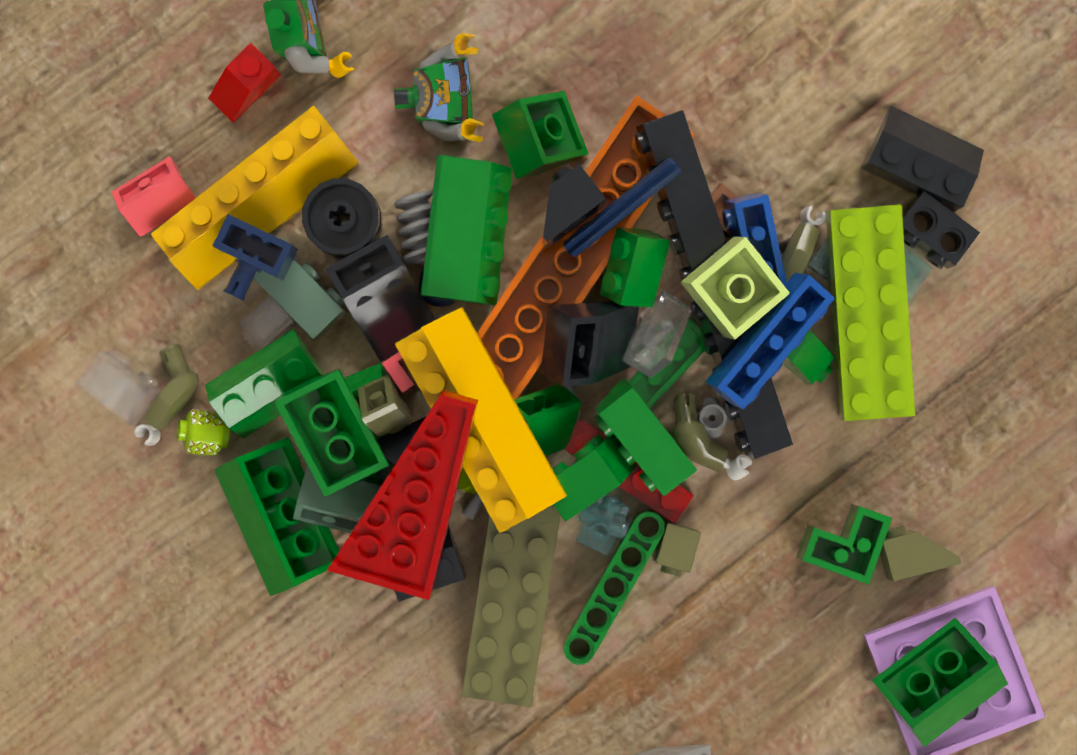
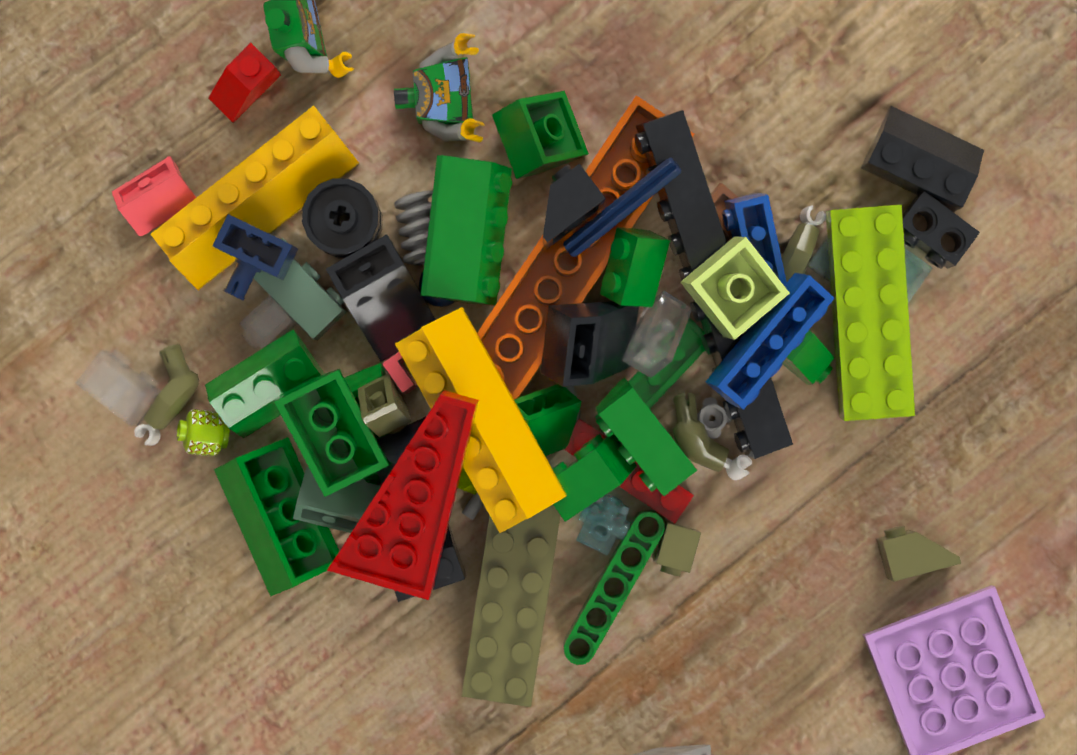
green brick [796,504,892,585] -> none
green slope [872,617,1008,747] -> none

